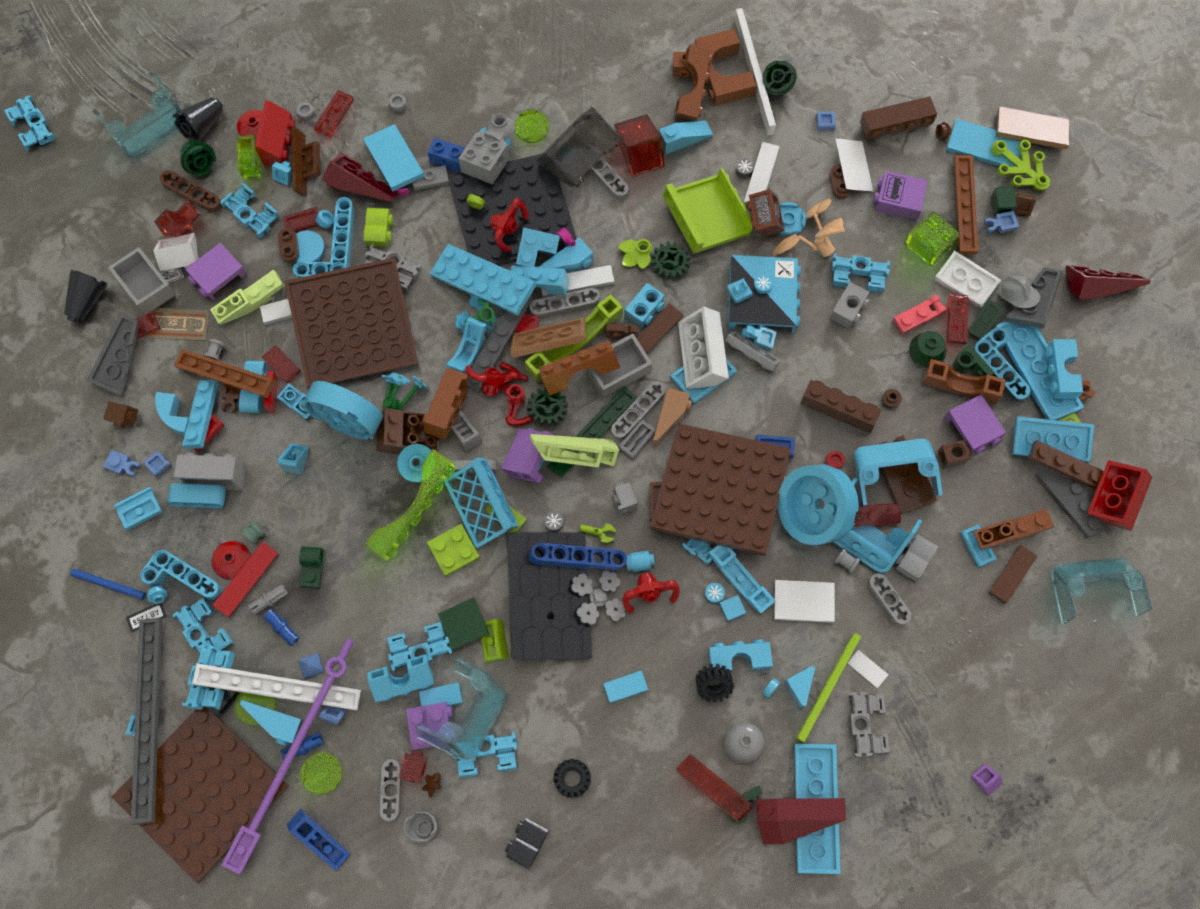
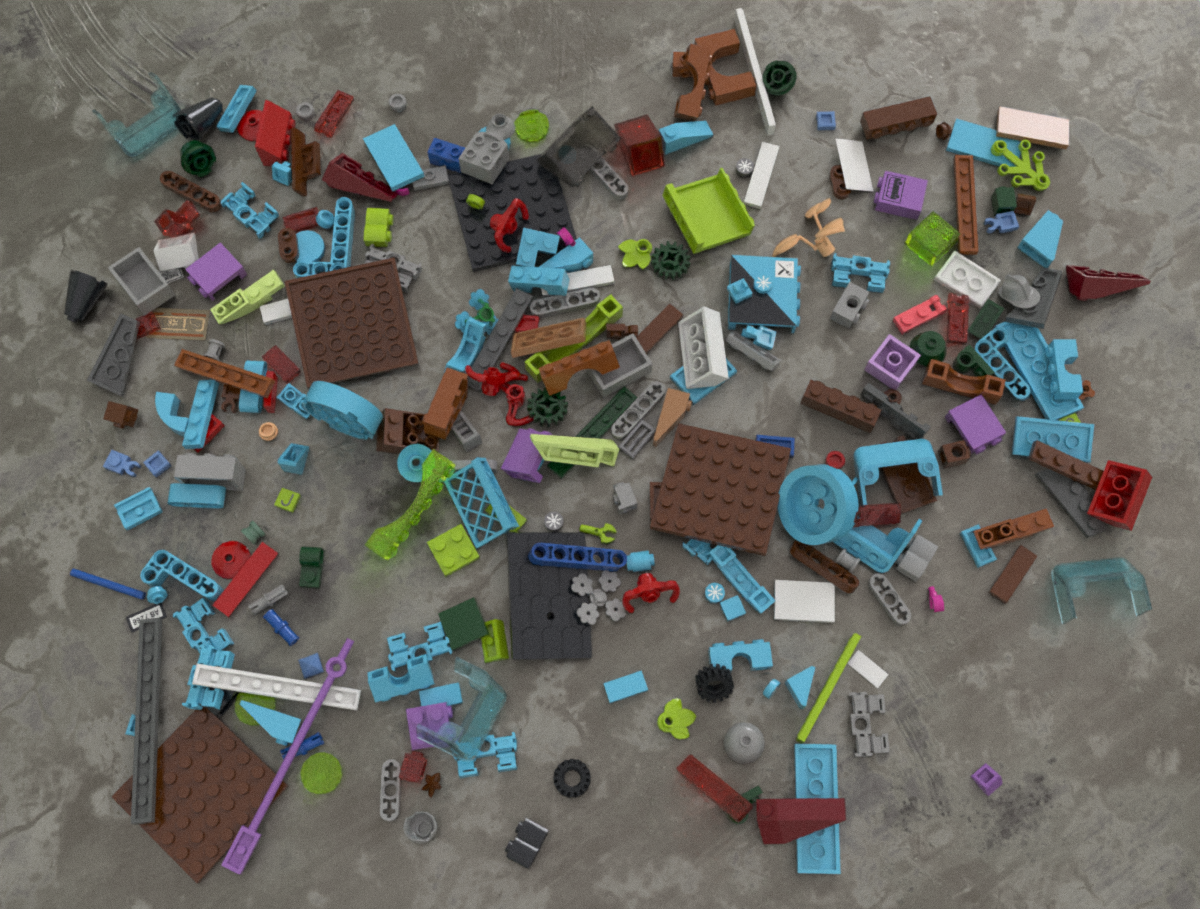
medium azure piece [4,95,55,151] -> none
clear neon green brick [236,135,261,179] -> none
blue slope [286,809,350,871] -> none
medium blue slope [319,706,346,725] -> none
plant [381,373,430,411] -> none
medium azure plate [429,244,537,316] -> none
medium azure brick [624,283,665,329] -> none
copper piece [747,189,785,237] -> none
medium azure tile [770,202,807,237] -> none
none -> medium azure plate [216,85,257,133]
none -> light nougat plate [259,422,278,441]
none -> lime tile [274,488,301,513]
none -> lime plate [657,698,696,740]
none -> reddish brown beam [789,540,859,593]
none -> dark grey wing [860,383,931,440]
none -> lavender brick [864,334,921,390]
none -> dark pink piece [928,586,944,612]
none -> medium azure slope [1017,210,1063,268]

